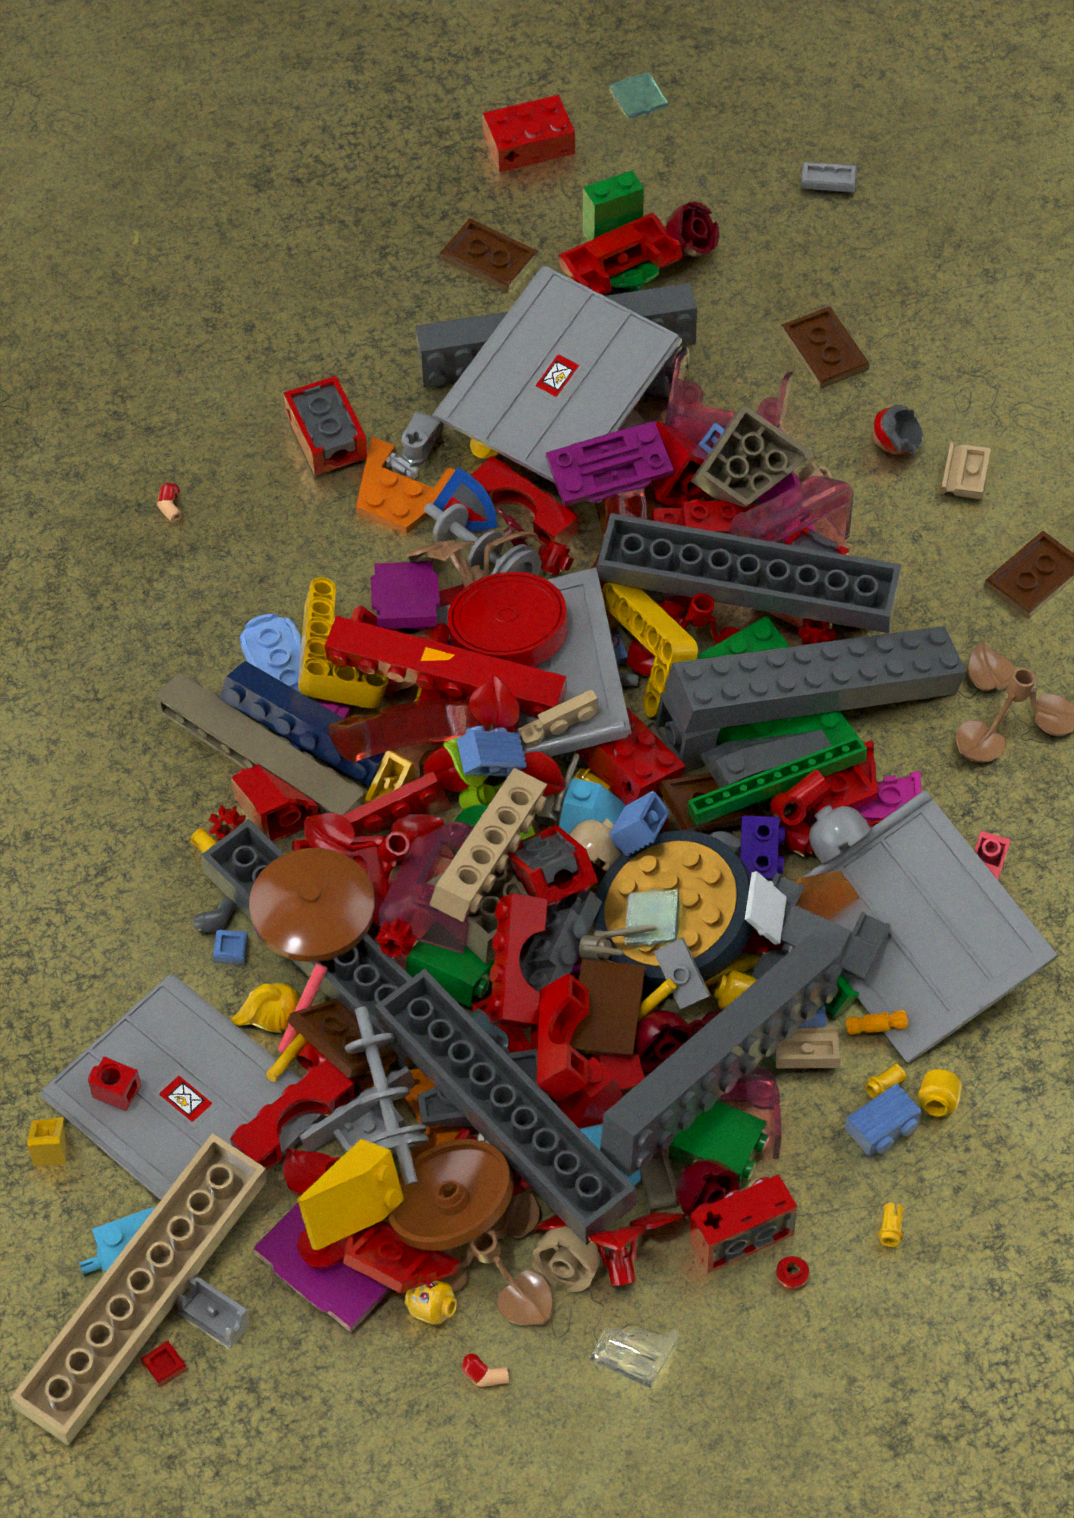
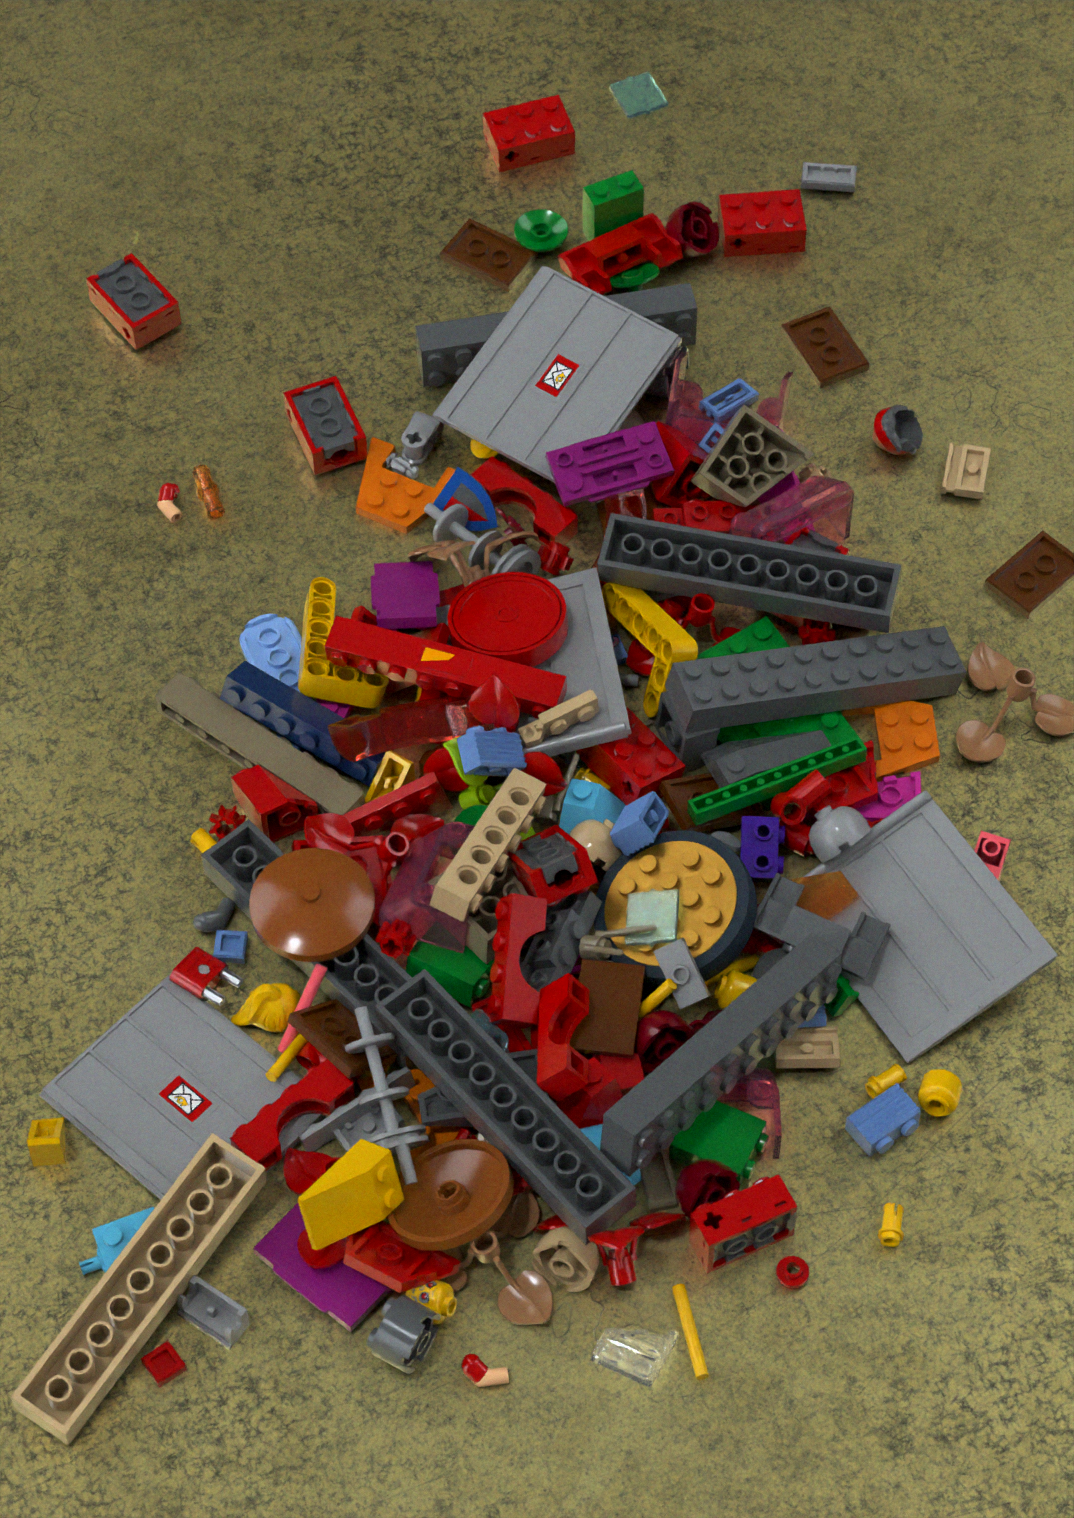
red brick [88,1056,142,1111] -> none
white piece [745,871,787,945] -> none
light orange axle [846,1010,908,1035] -> none
none -> piece [86,253,182,350]
none -> red piece [169,947,243,1006]
none -> clear orange pin [191,465,225,520]
none -> dark grey brick [366,1295,441,1374]
none -> green dish [514,209,568,252]
none -> yellow bar [672,1284,709,1380]
none -> medium blue tile [699,378,759,424]
none -> red piece [718,189,807,257]
none -> orange wing [842,701,940,782]

